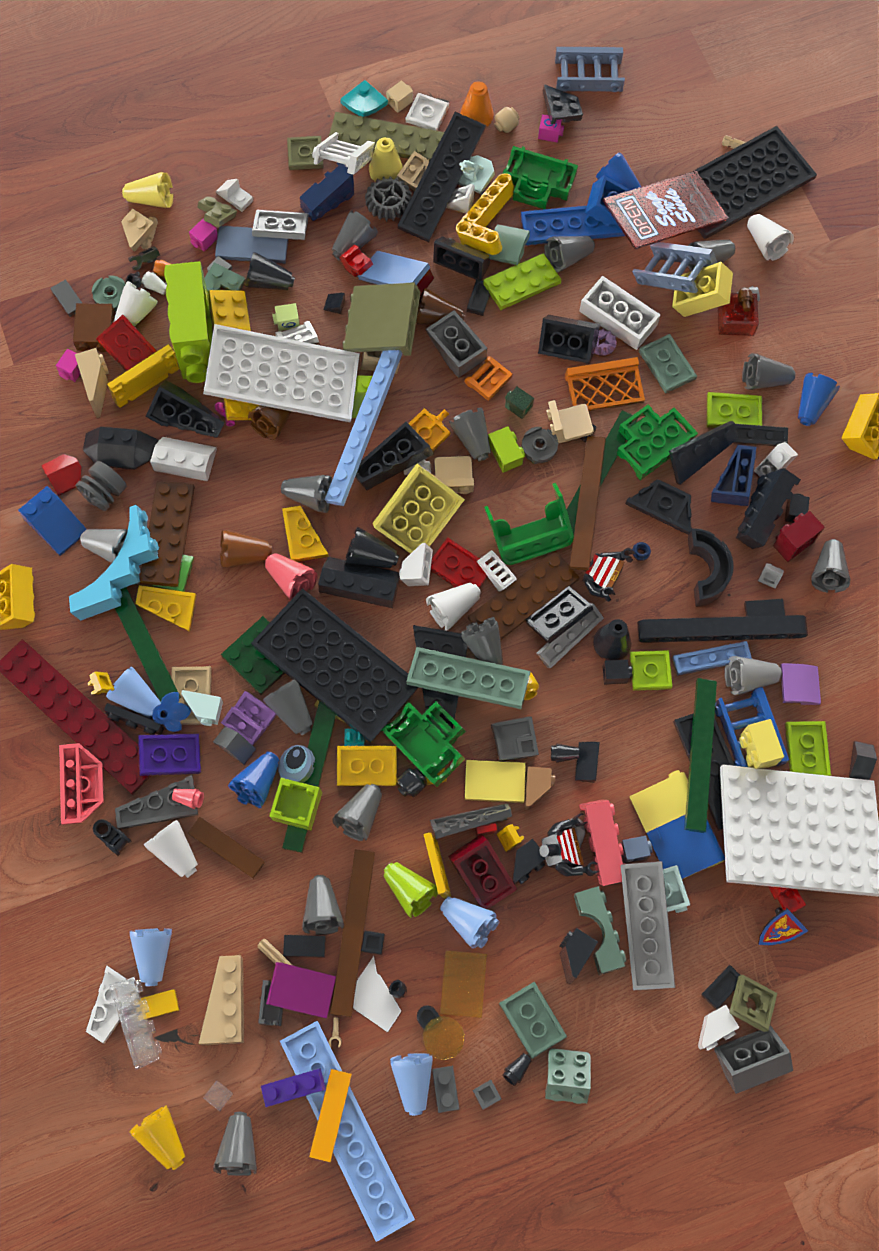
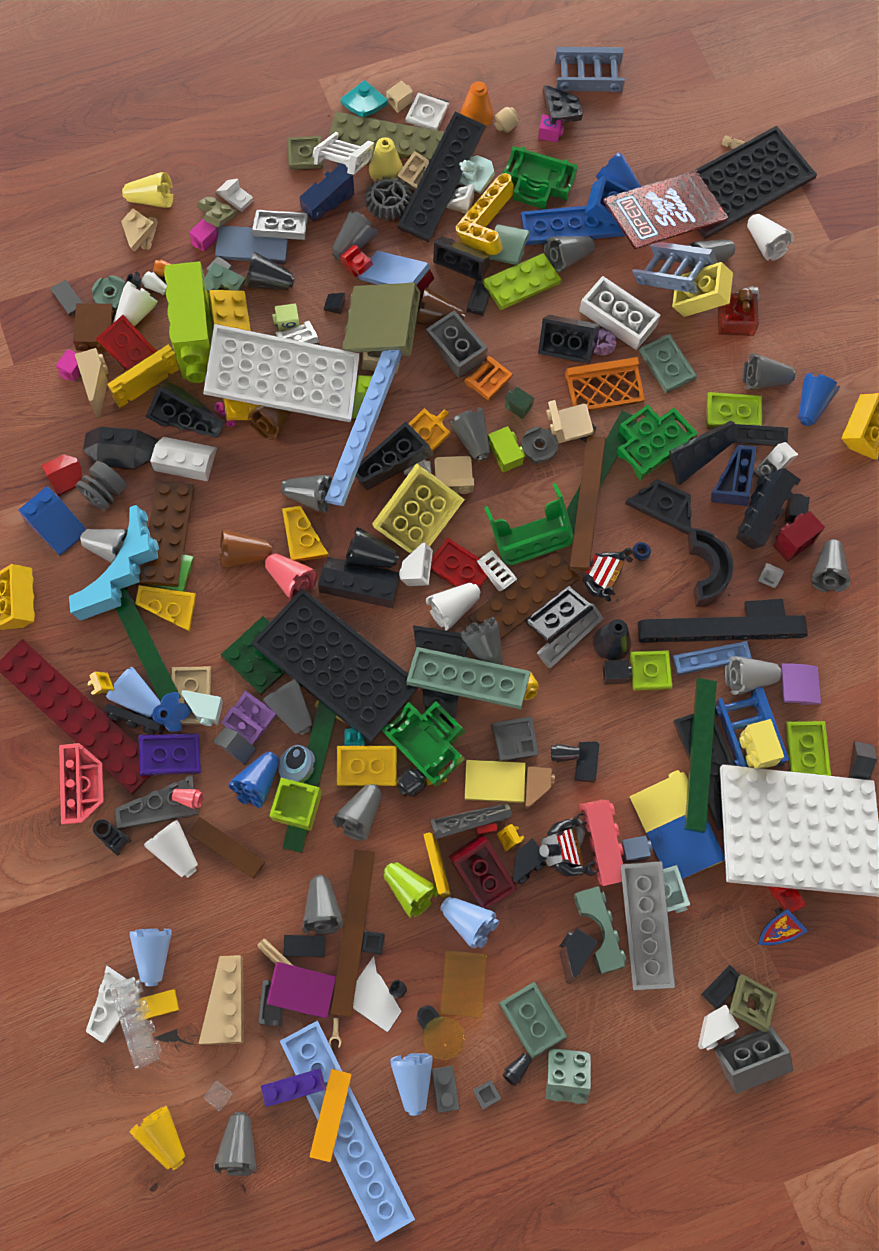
black plate [128,246,160,271] -> none

